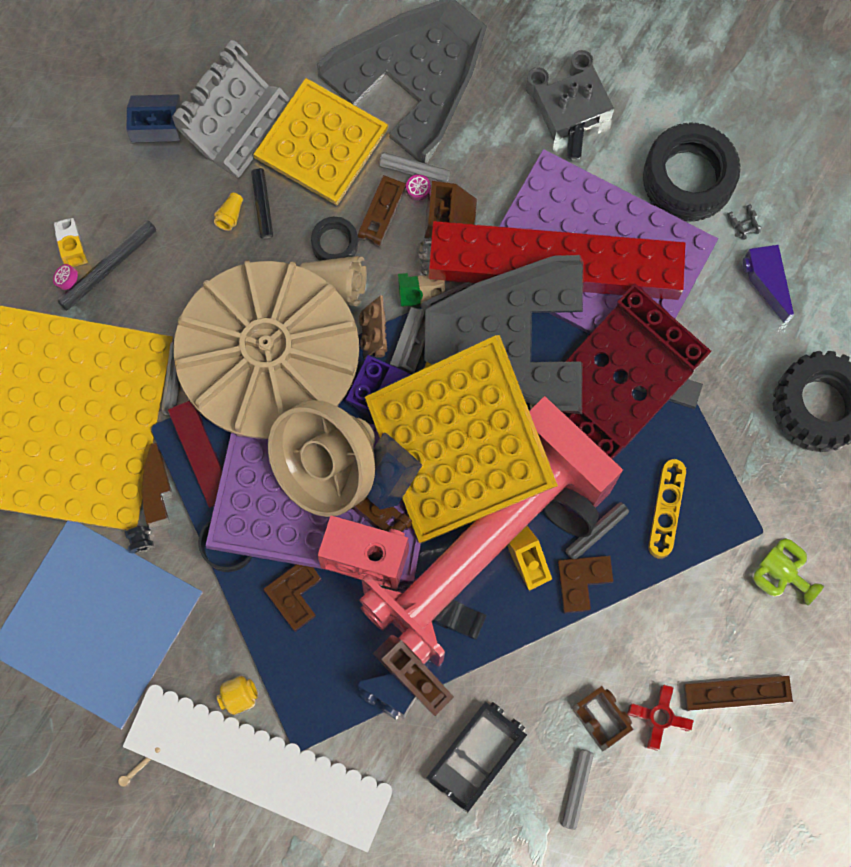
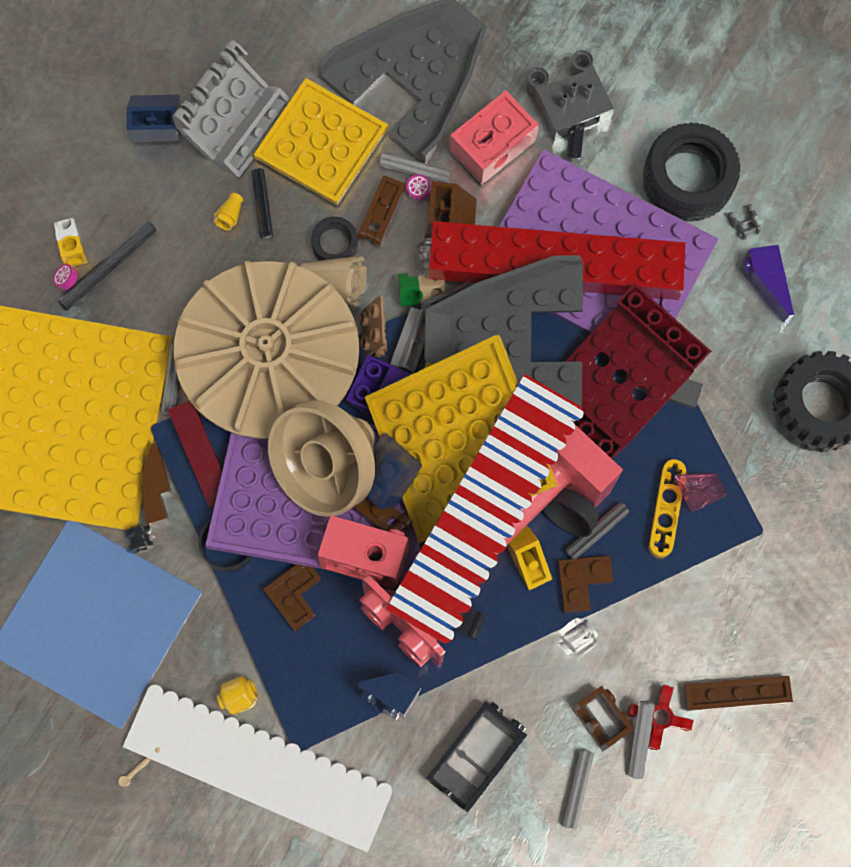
reddish brown slope [373,635,454,716] -> none
lime piece [753,538,824,606] -> none
none -> sticker [386,374,583,643]
none -> coral piece [449,90,539,185]
none -> clear head [559,618,599,657]
none -> light grey axle [629,701,655,779]
none -> clear pink slope [674,473,727,513]

